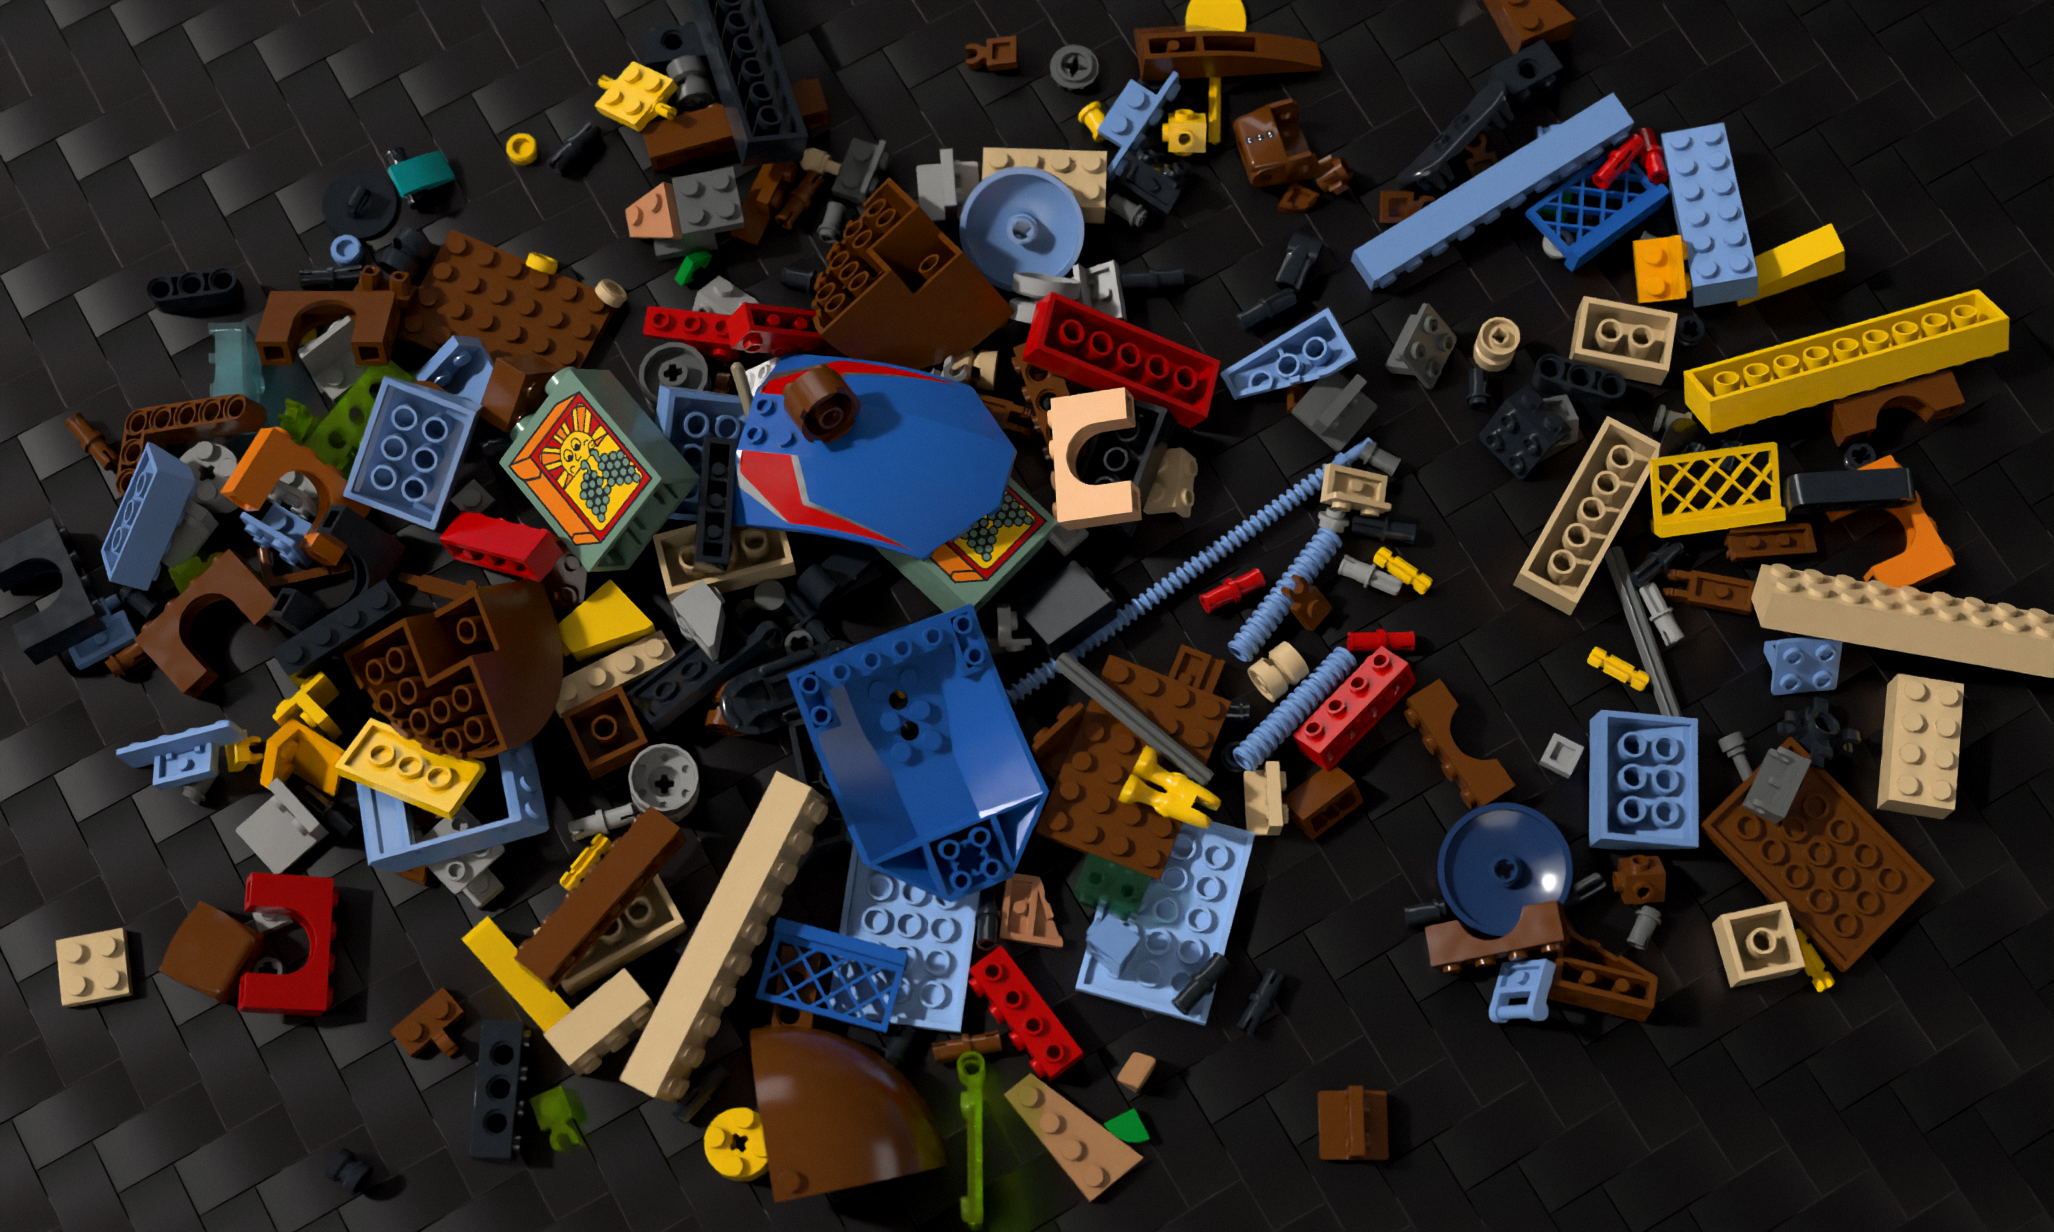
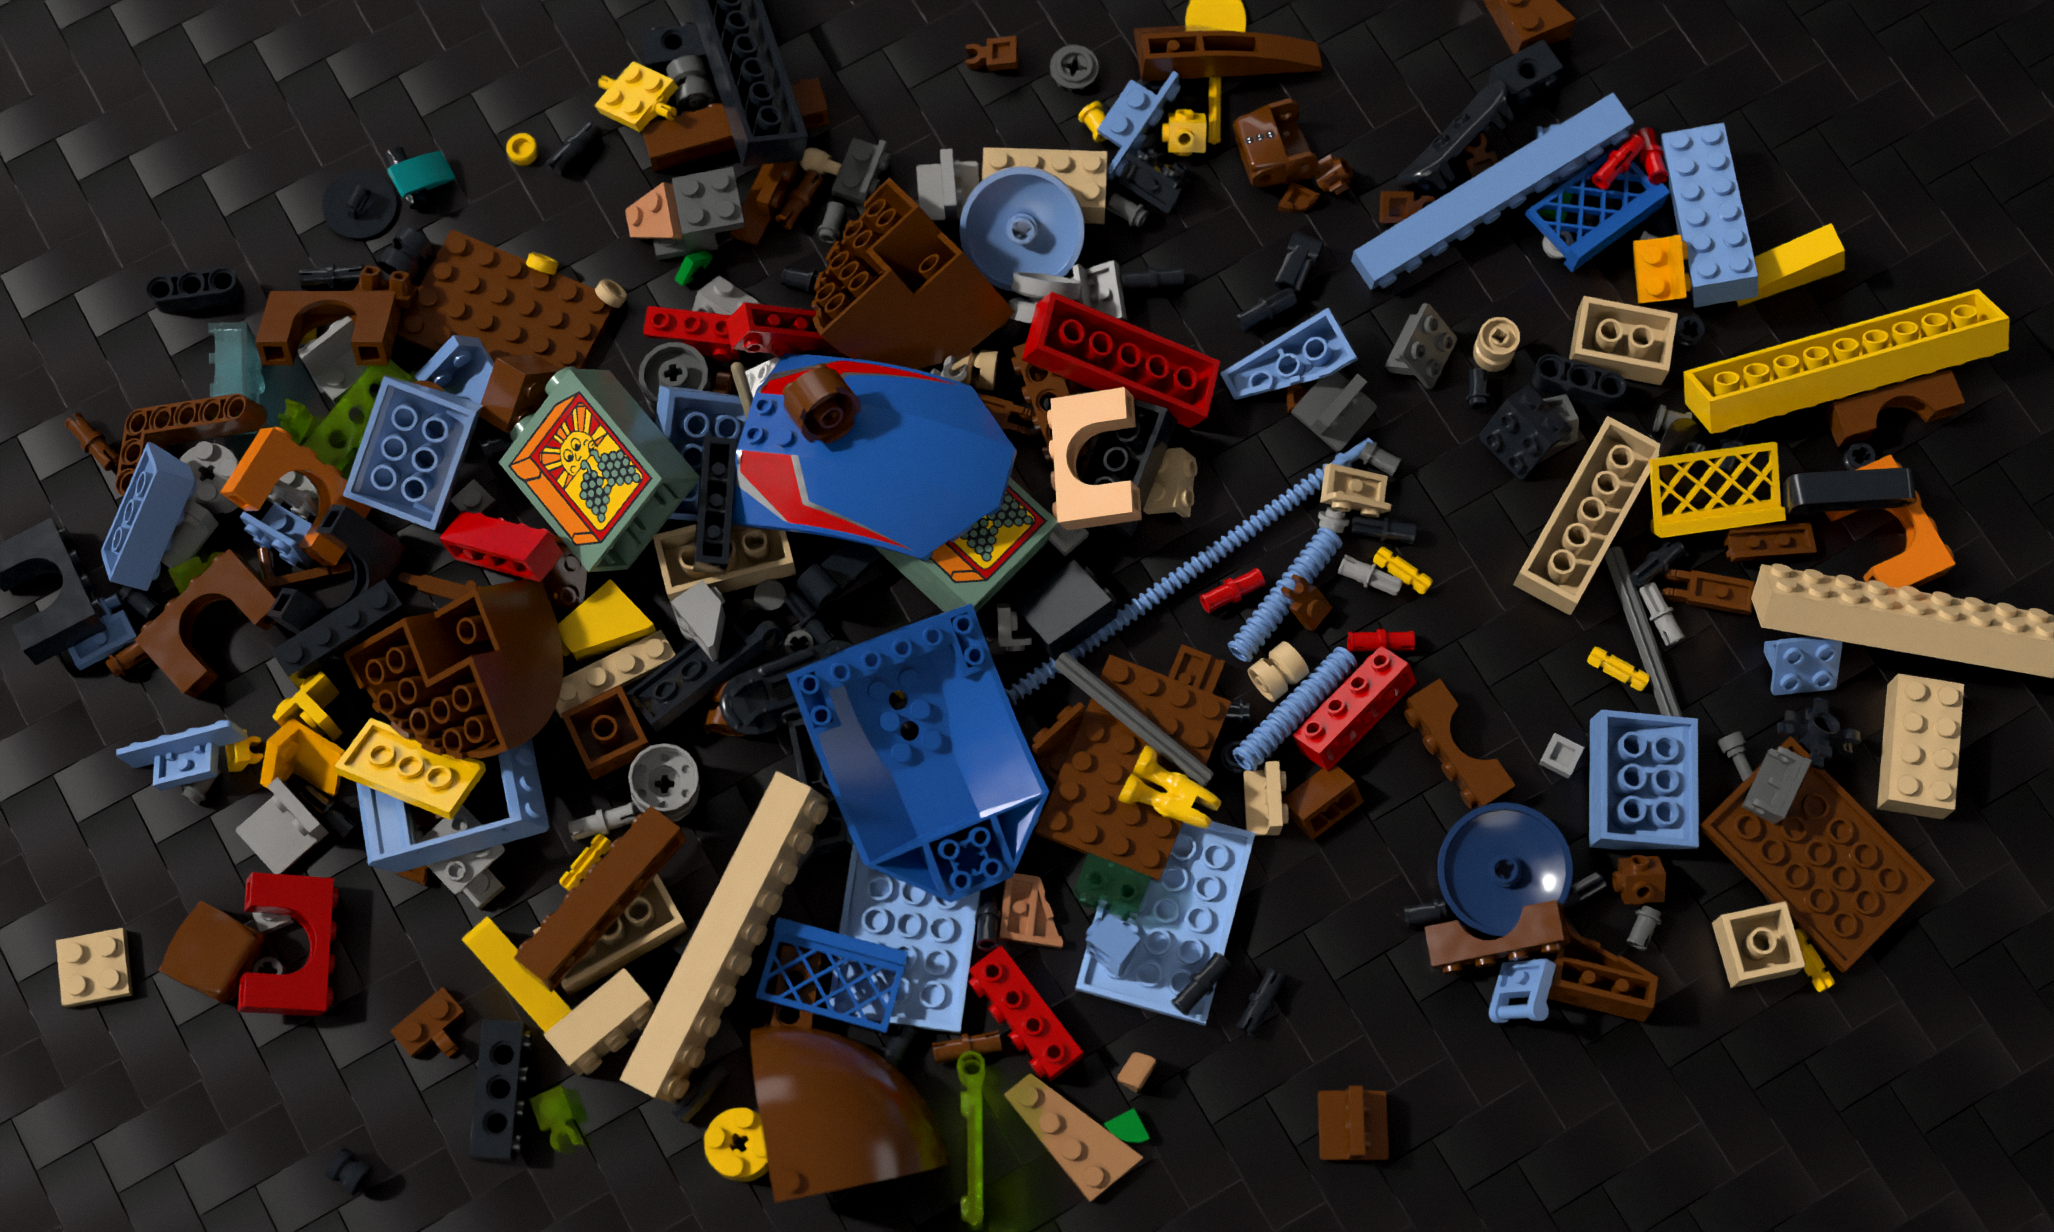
medium blue tile [330,235,364,266] -> none

